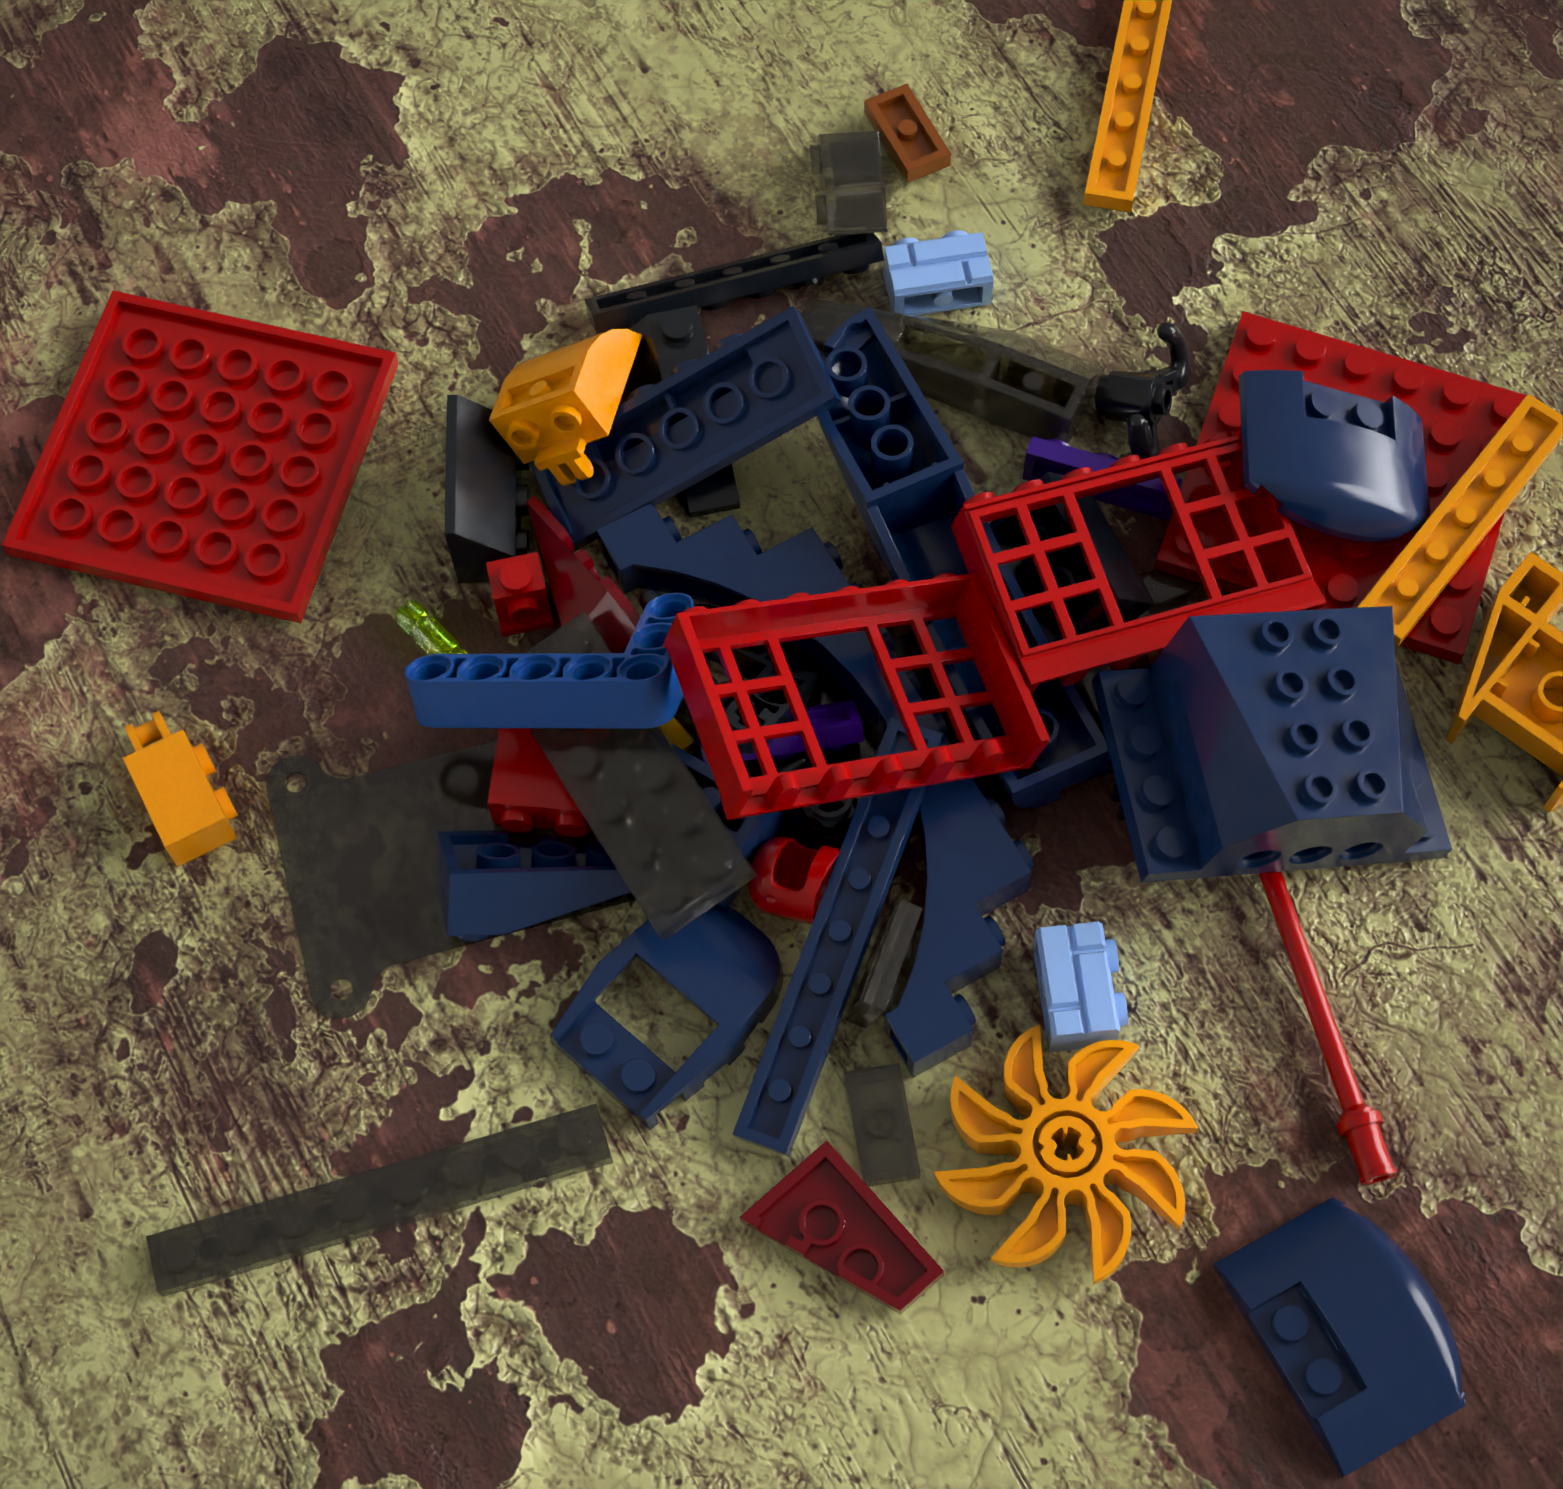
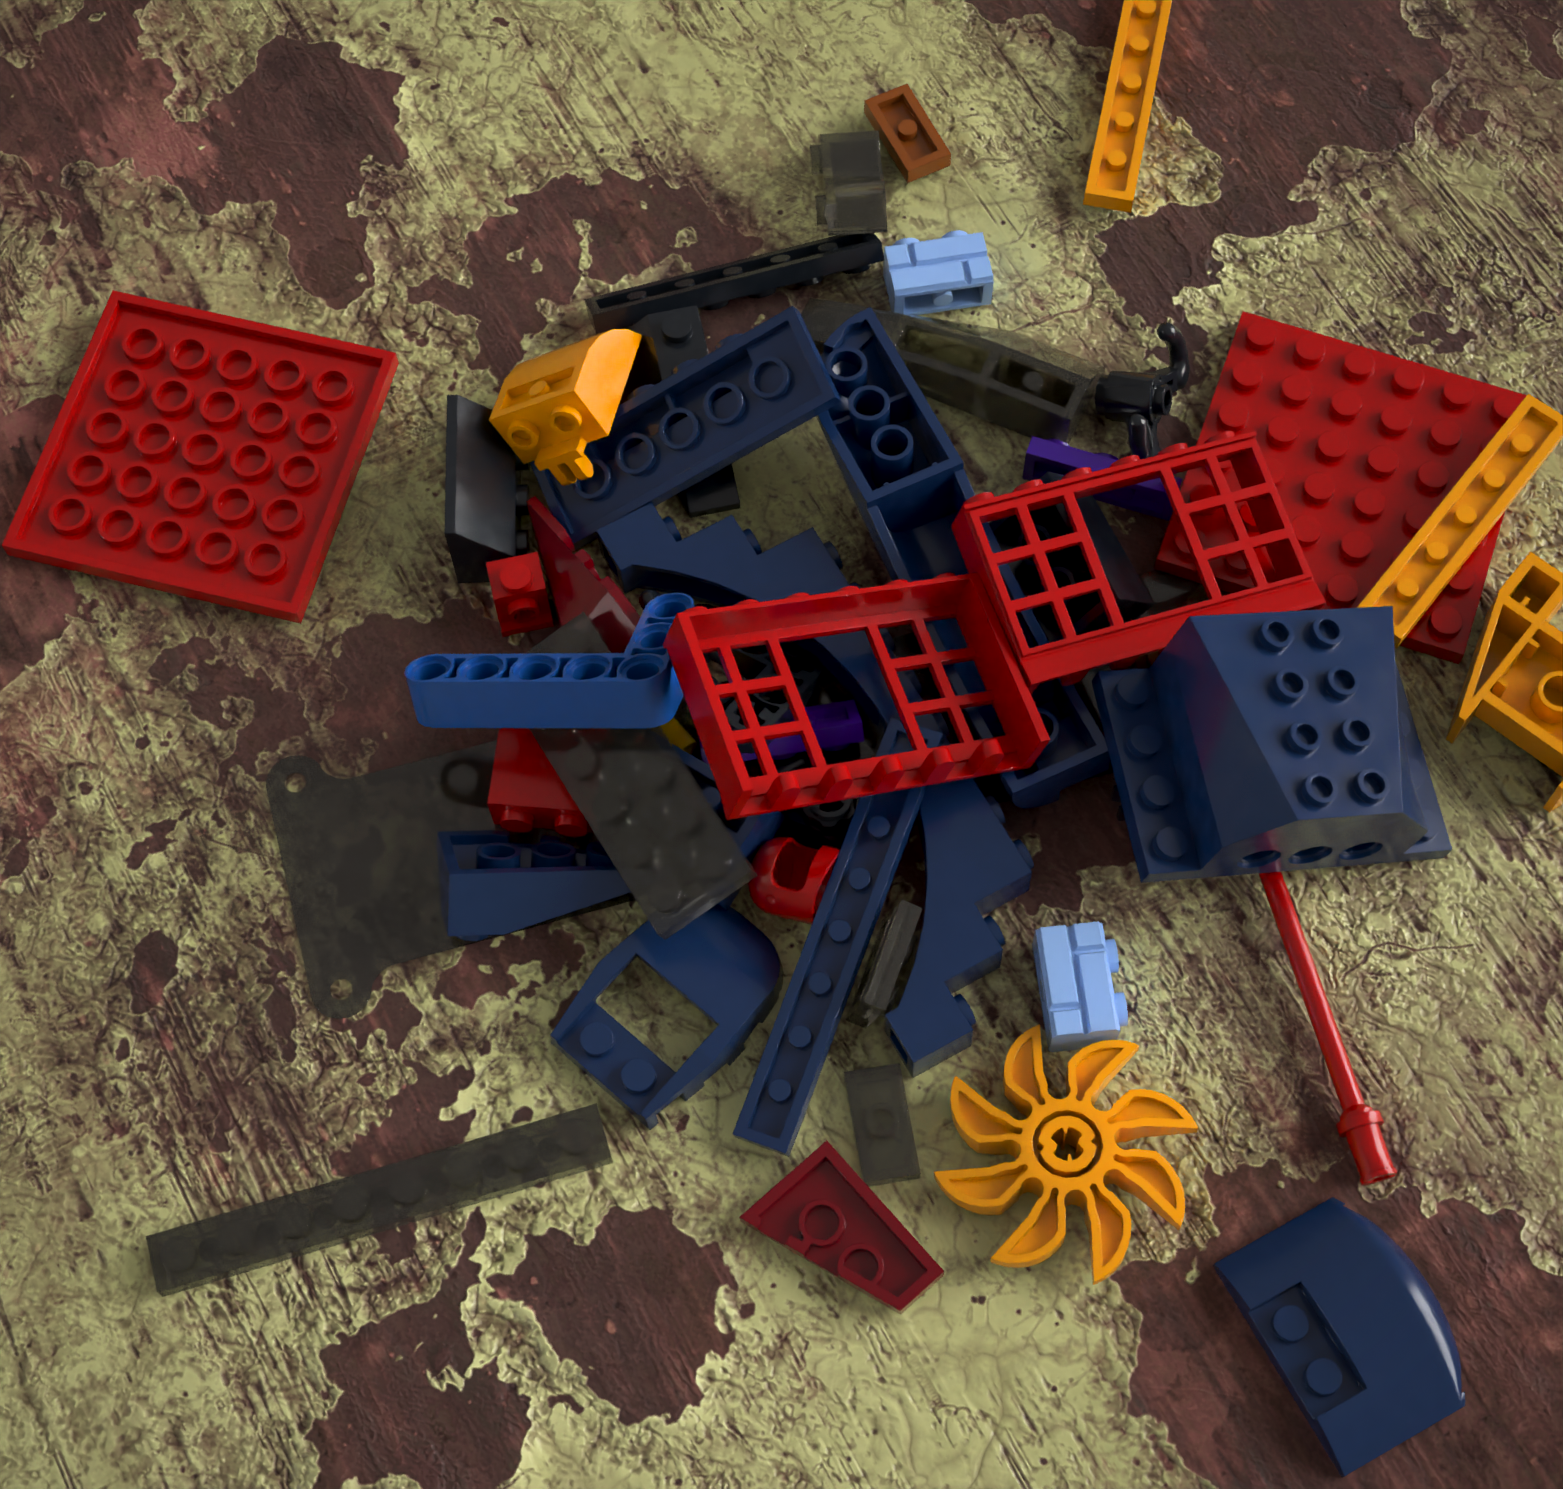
light orange brick [123,710,238,867] -> none
clear neon green axle [395,599,470,655] -> none
dark blue slope [1238,370,1430,542] -> none

